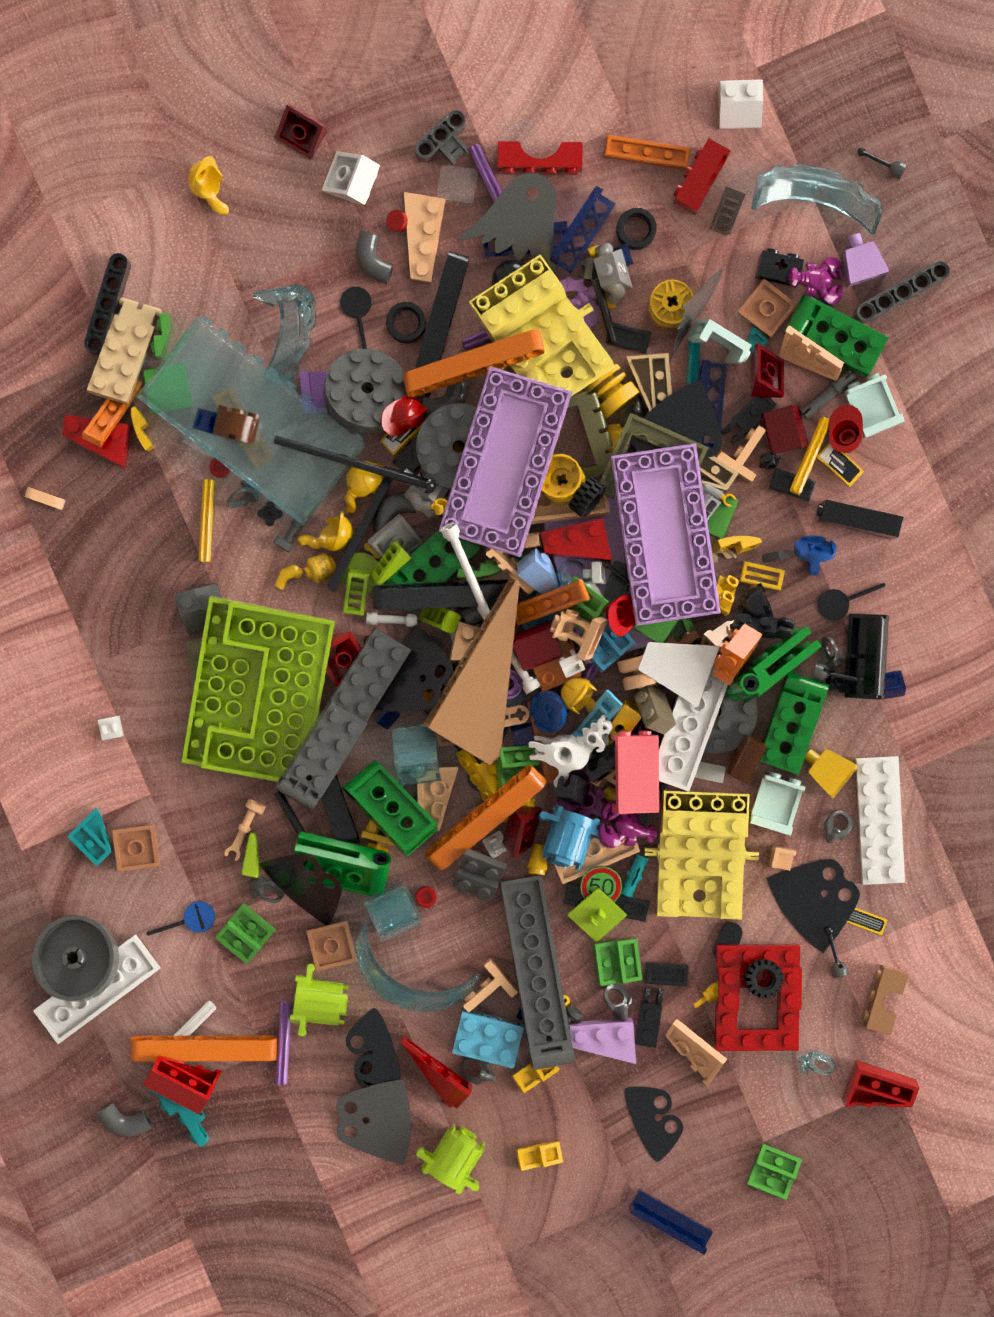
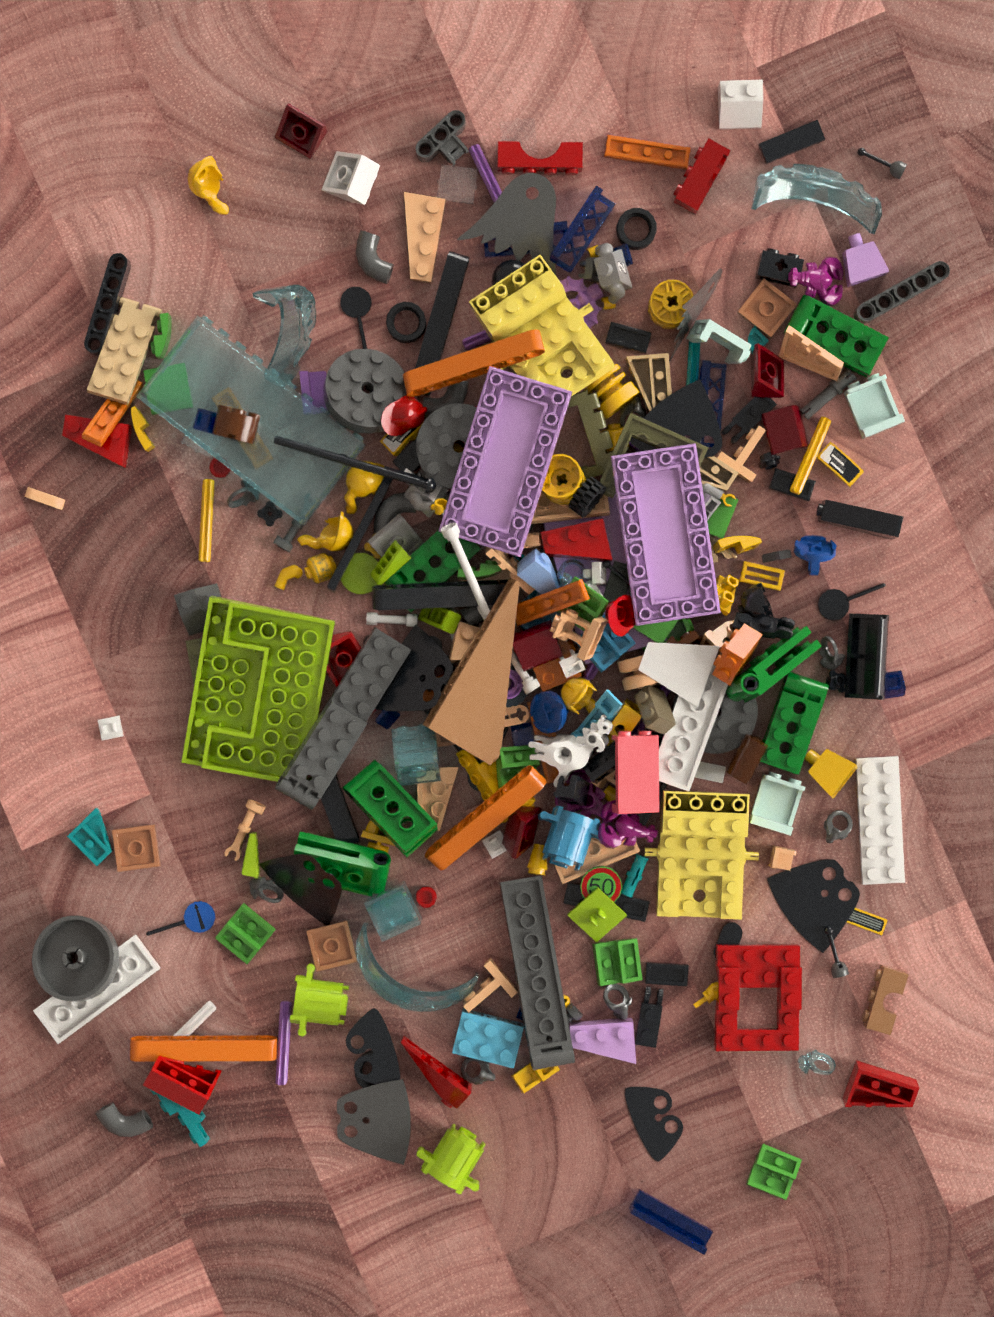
black bar [274,791,306,836] -> none
lime slope [343,569,370,616] -> none
red tile [386,210,408,232] -> none
dark grey plate [452,848,507,901] -> none
yellow slope [515,1141,563,1171] -> none
black bar [592,279,618,343] -> none
light nougat wing [665,1019,727,1086] -> none
clear smoke slope [710,187,746,236] -> none
black tyre [743,958,784,999] -> none
hinge [813,663,865,685] -> none
red piece [829,405,863,453] -> none
none -> black tile [758,120,825,164]

